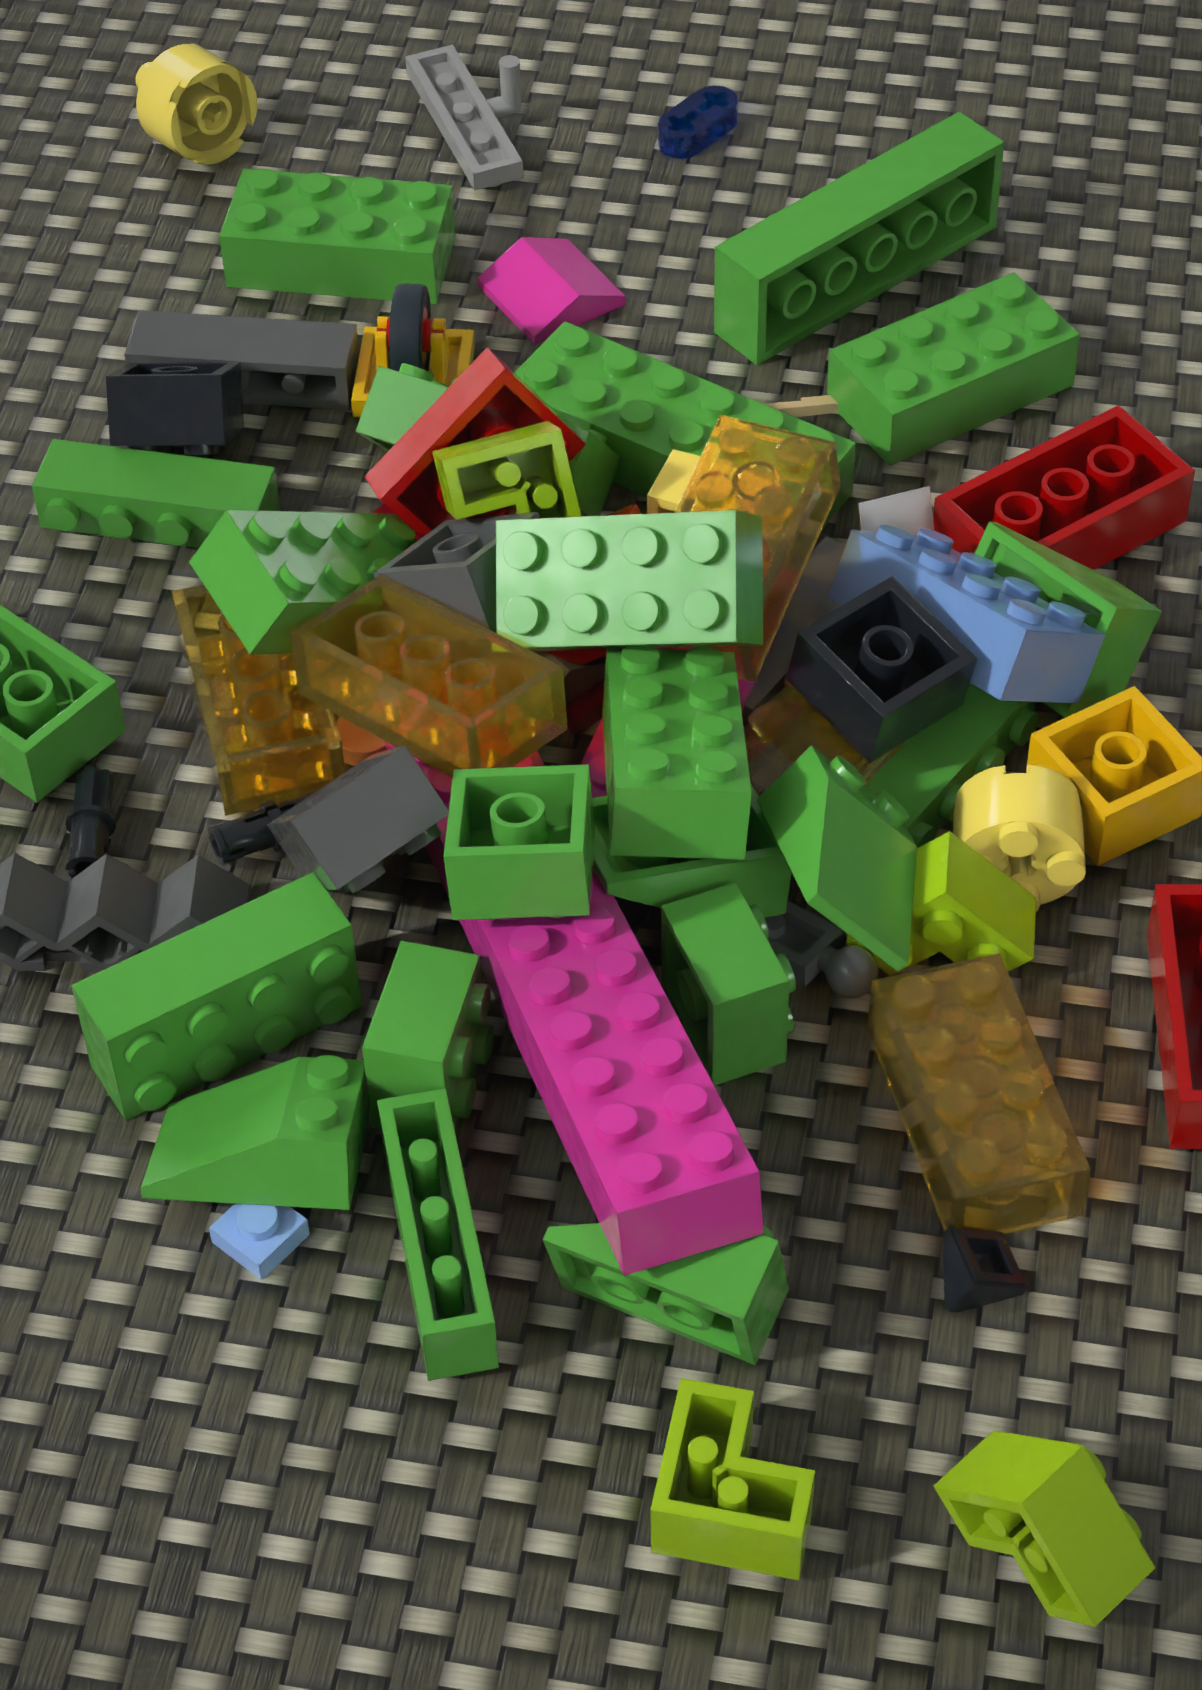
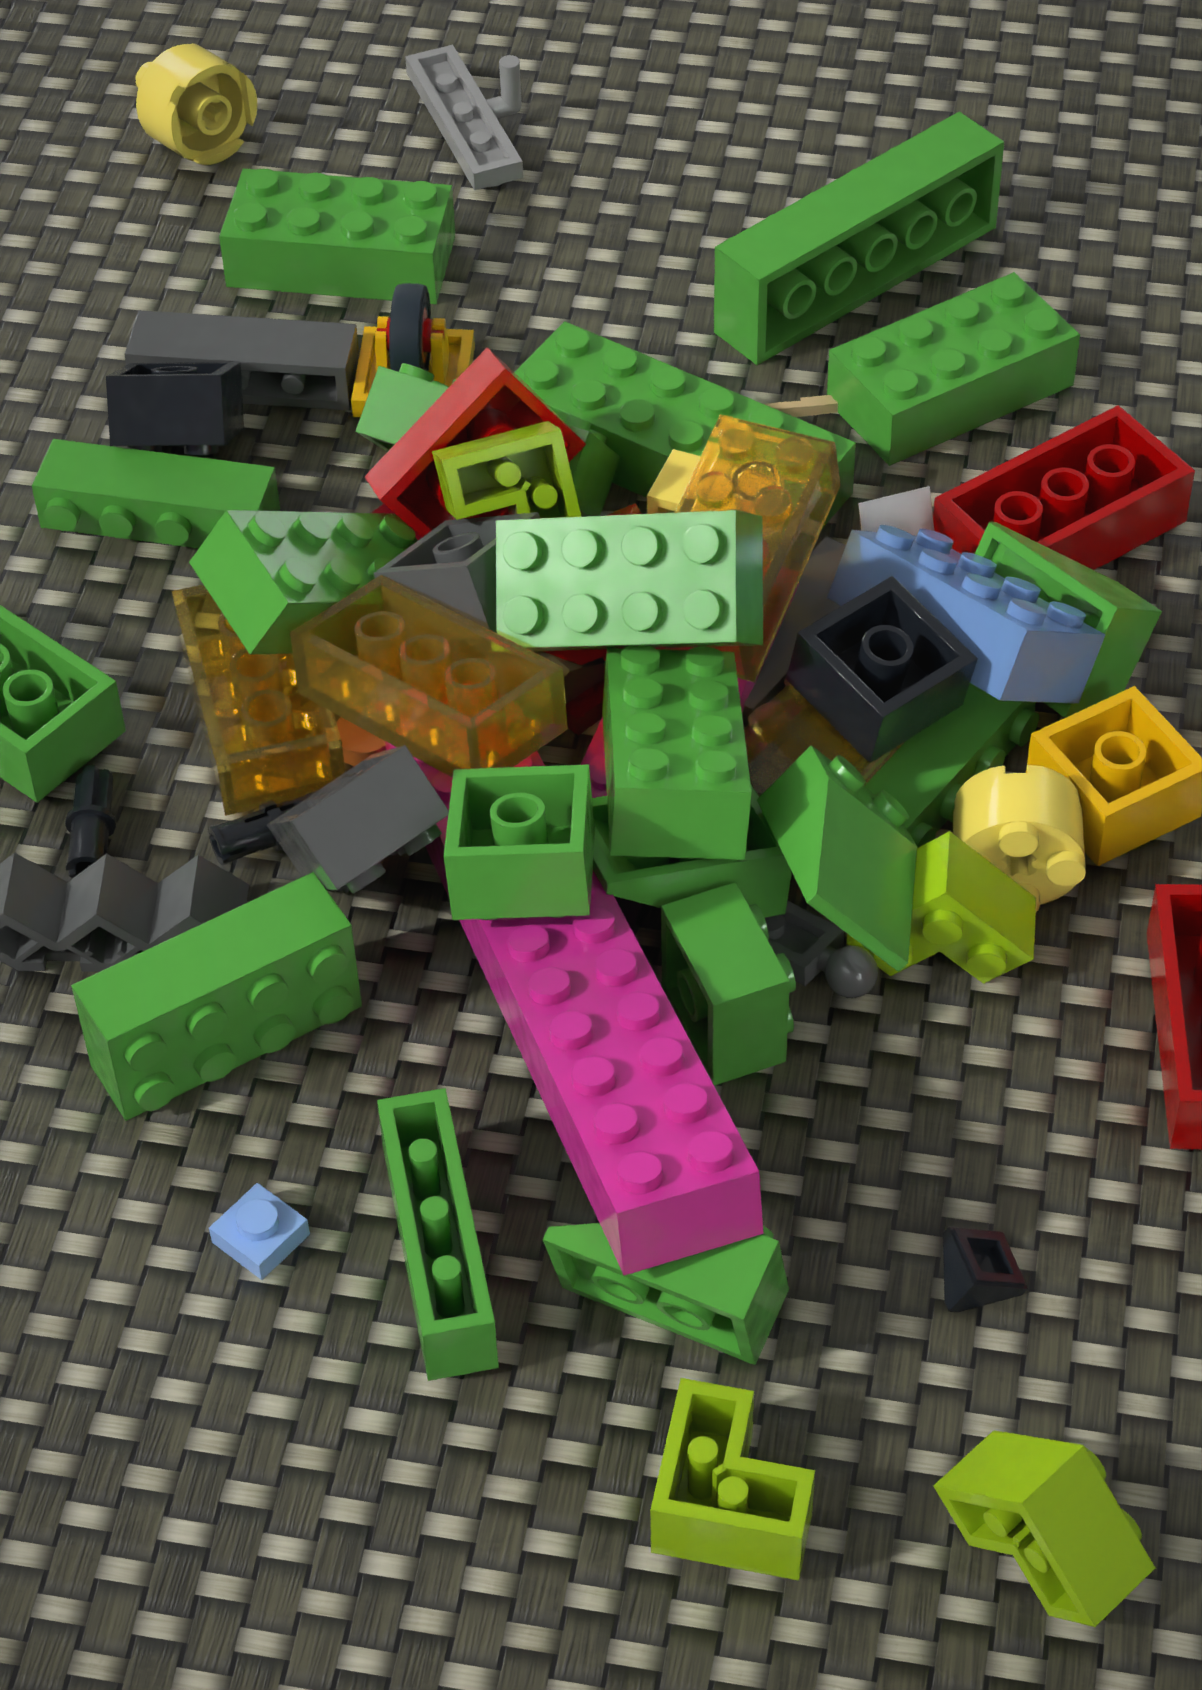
bright green slope [141,1055,369,1210] -> none
bright green brick [362,940,494,1130] -> none
dark pink slope [477,237,626,345] -> none
clear blue beam [658,85,738,159] -> none
clear yellow brick [868,953,1091,1234] -> none

